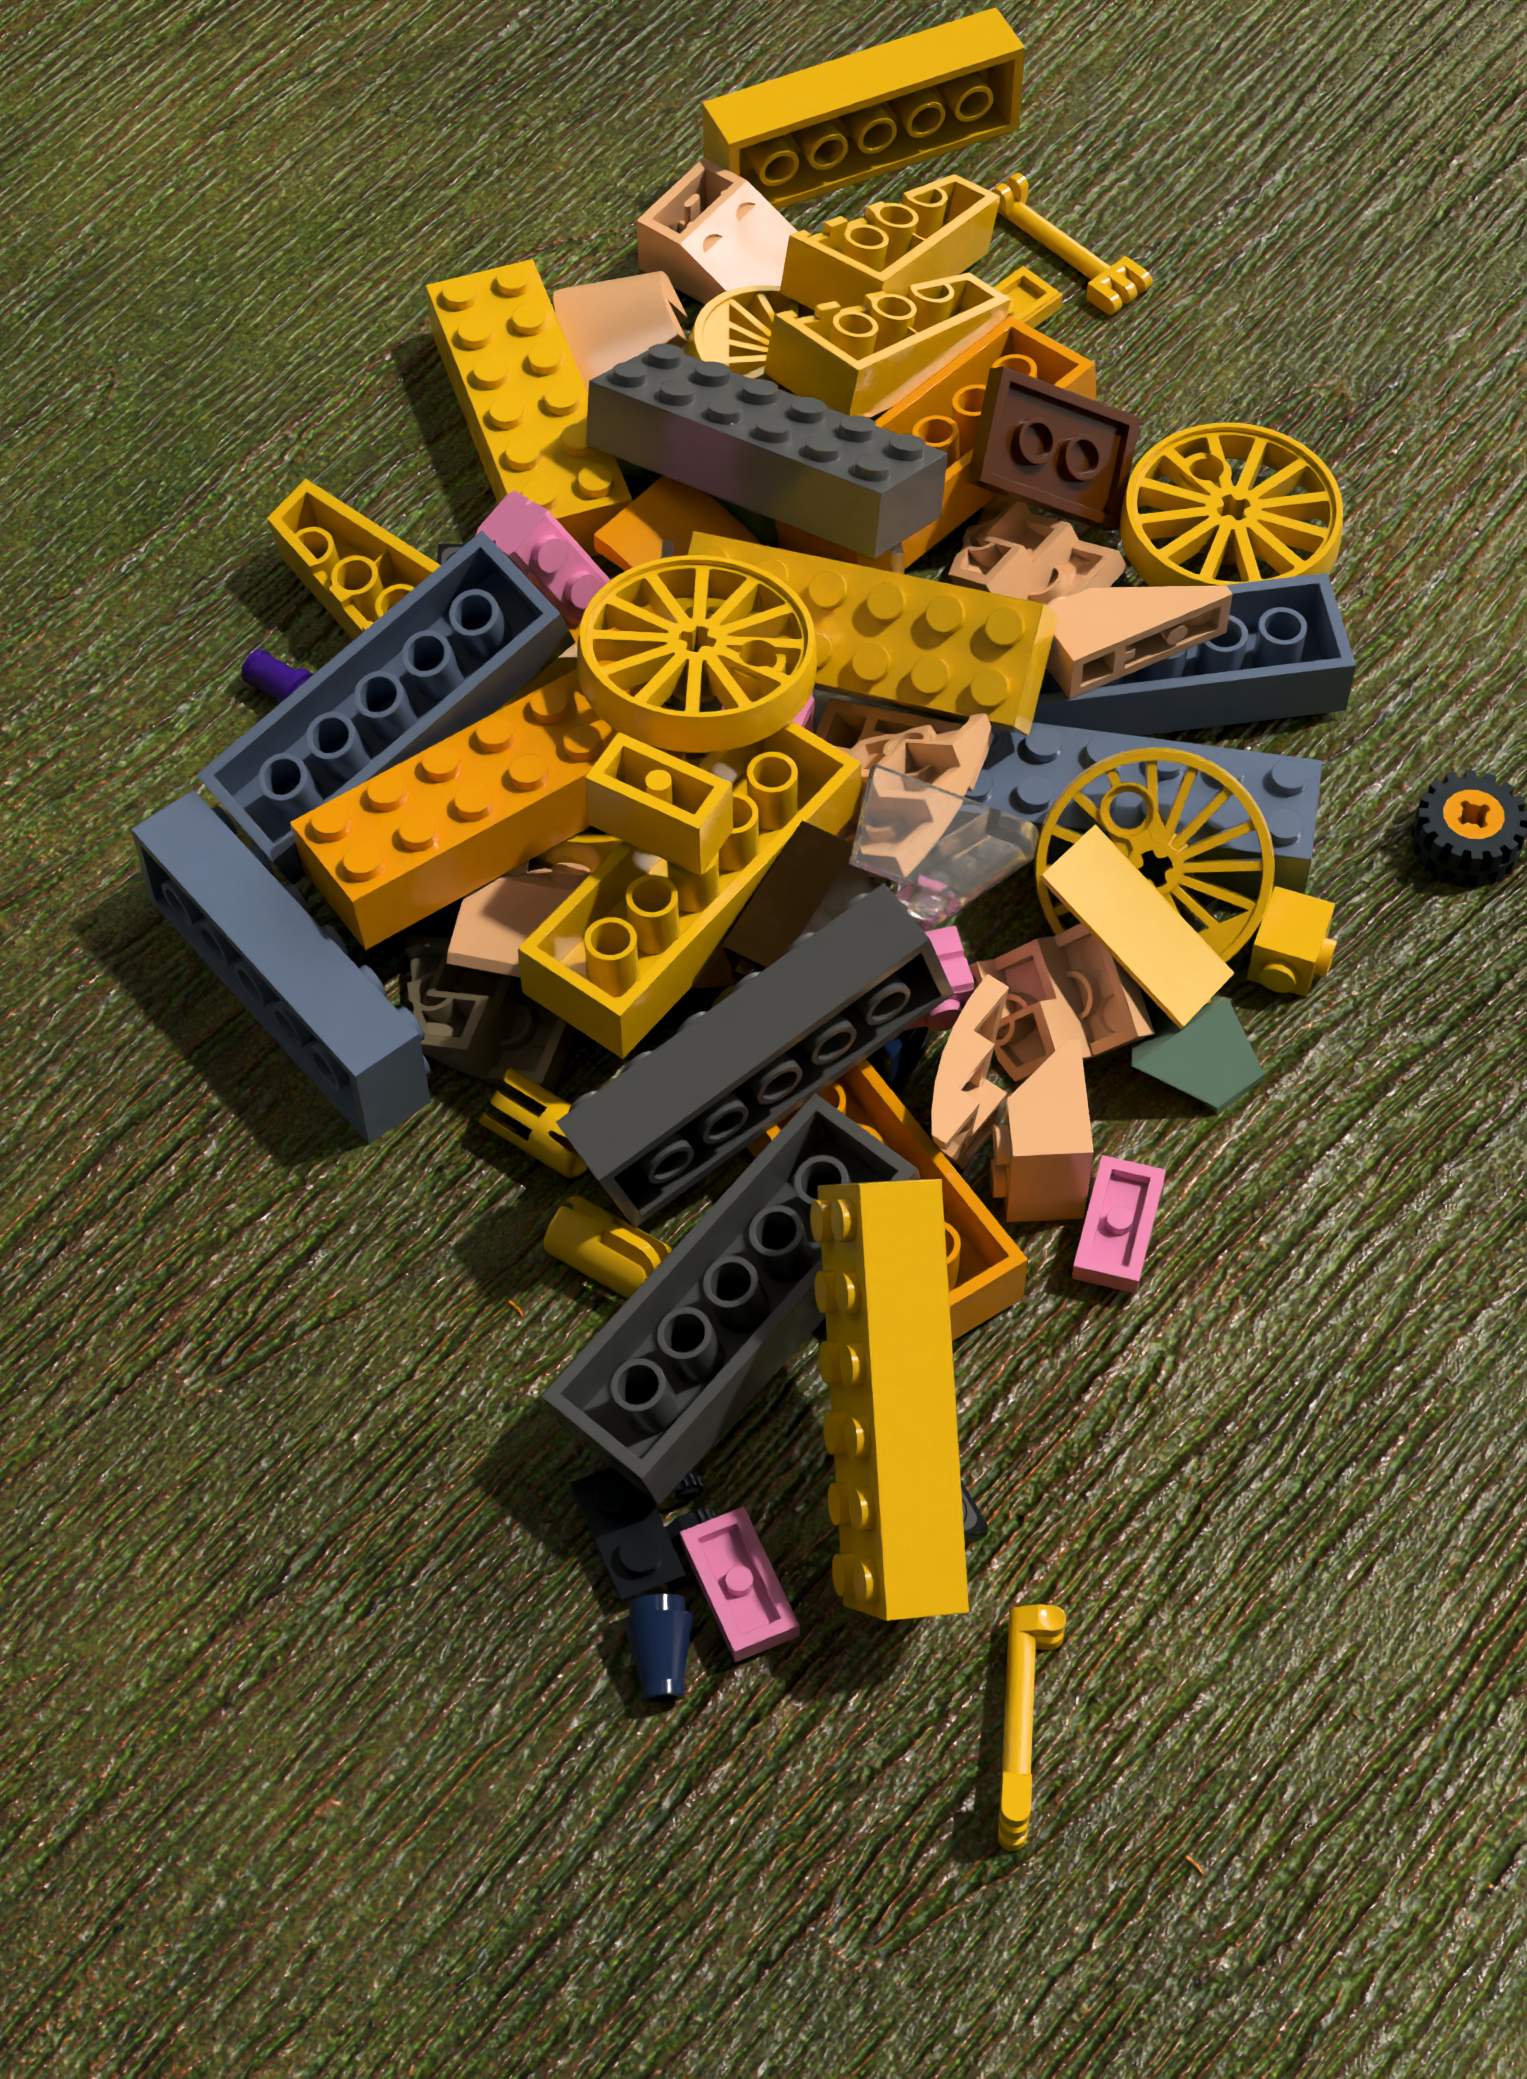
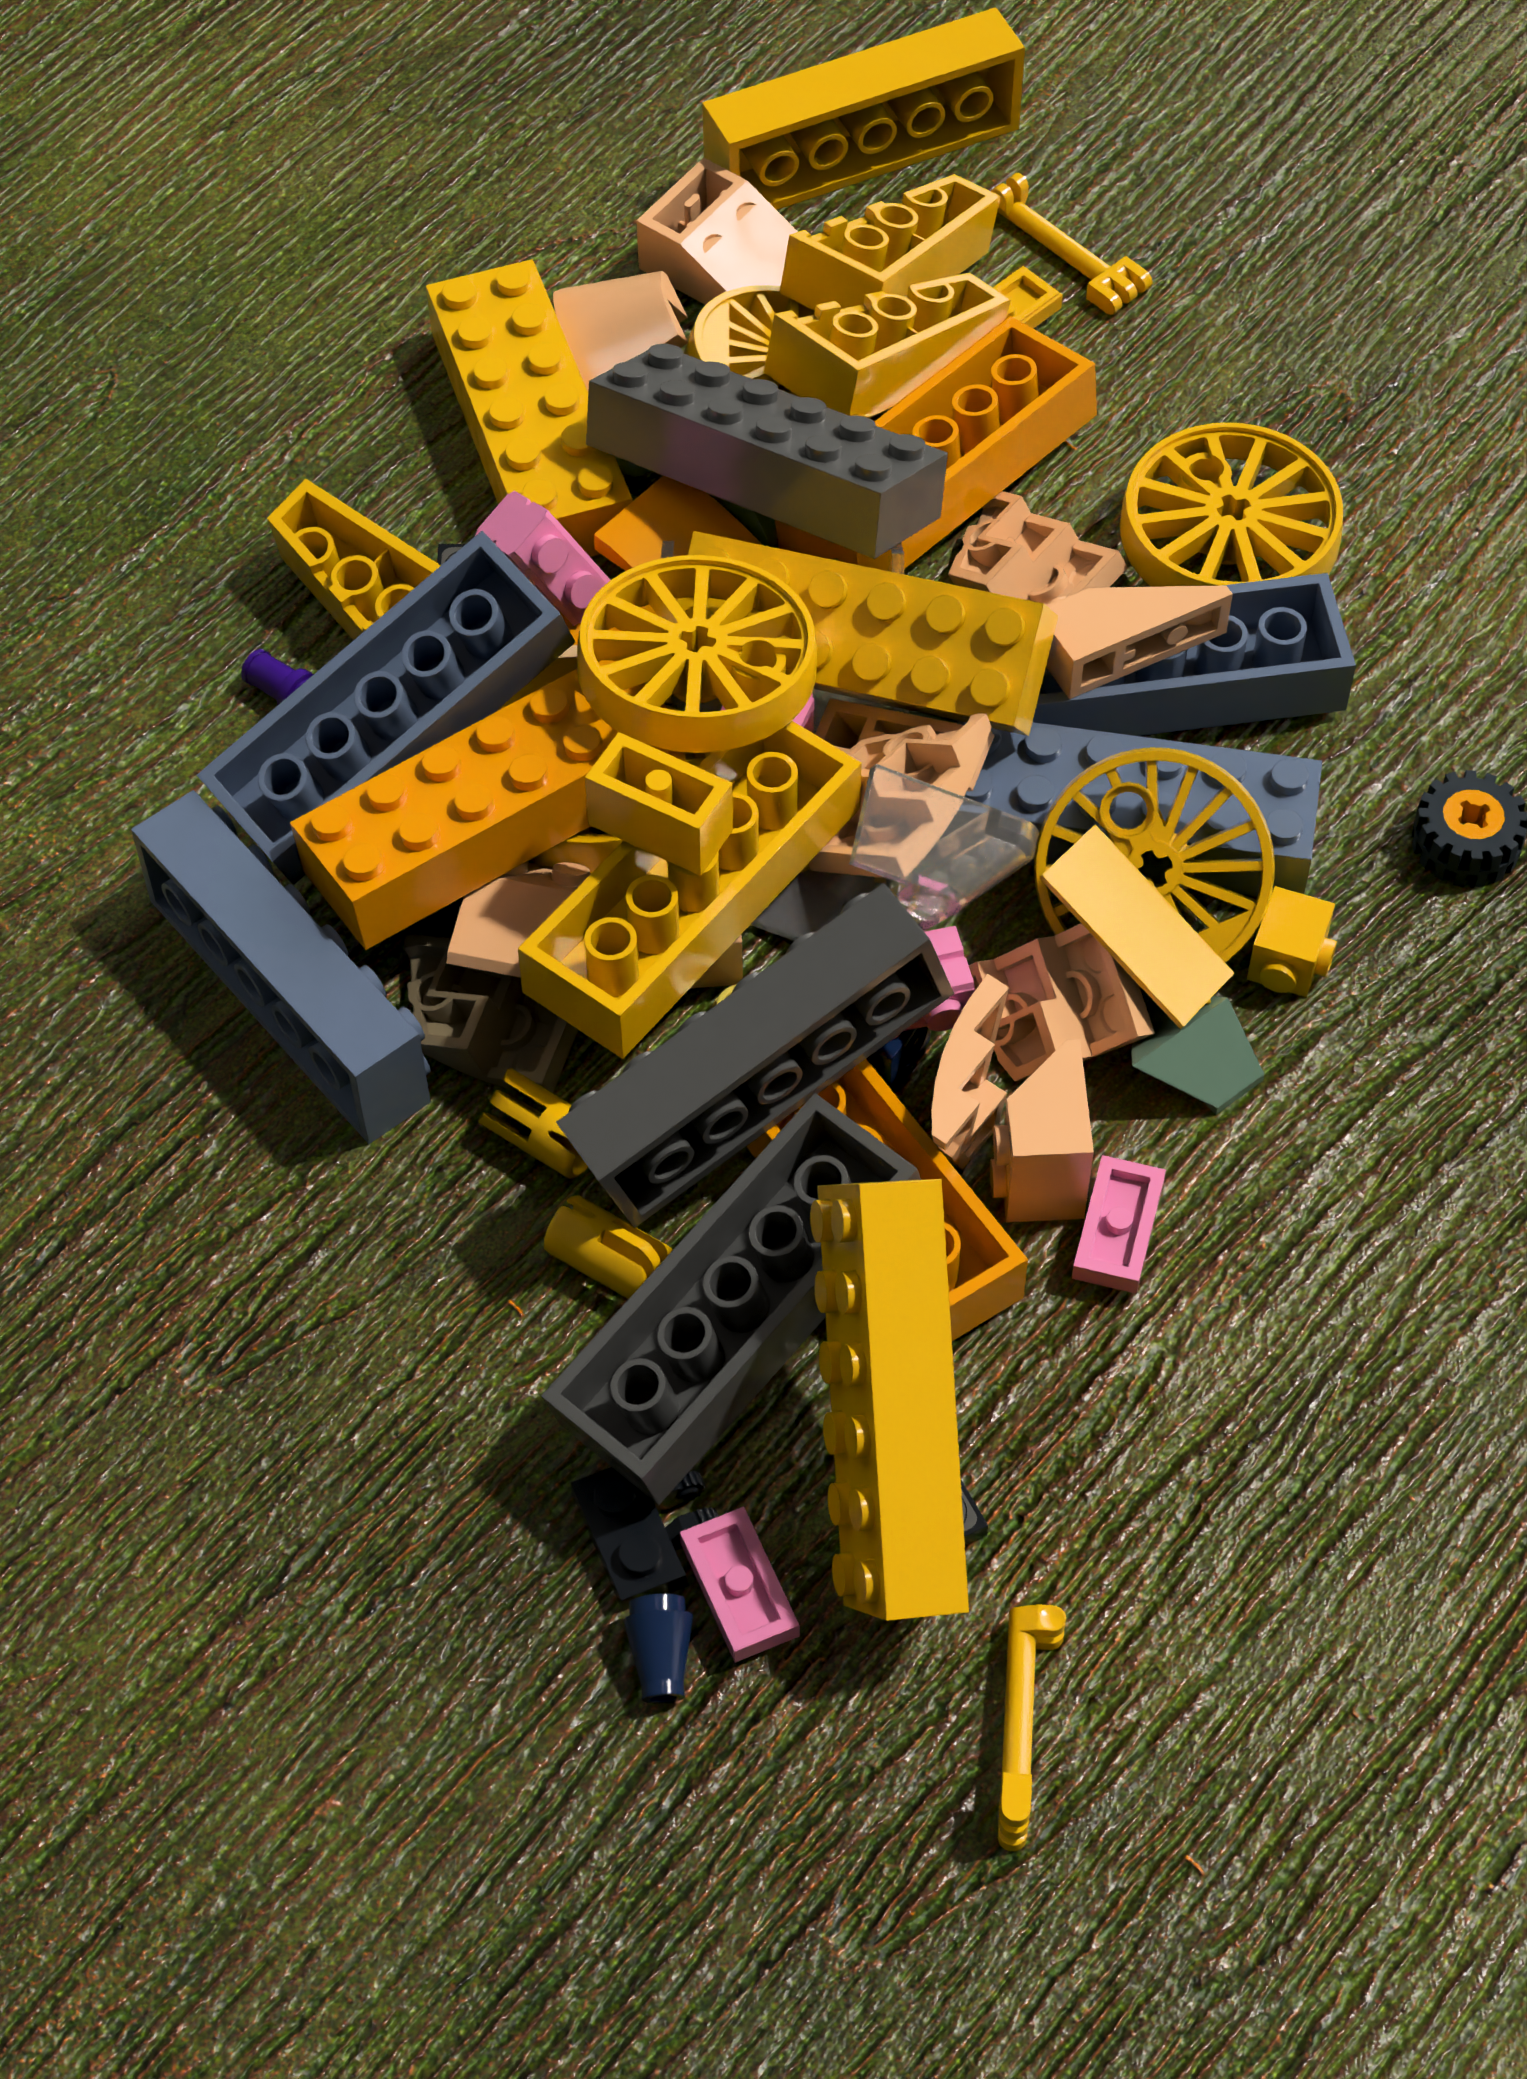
dark brown slope [722,820,872,982] -> none
reddish brown plate [966,366,1141,531] -> none

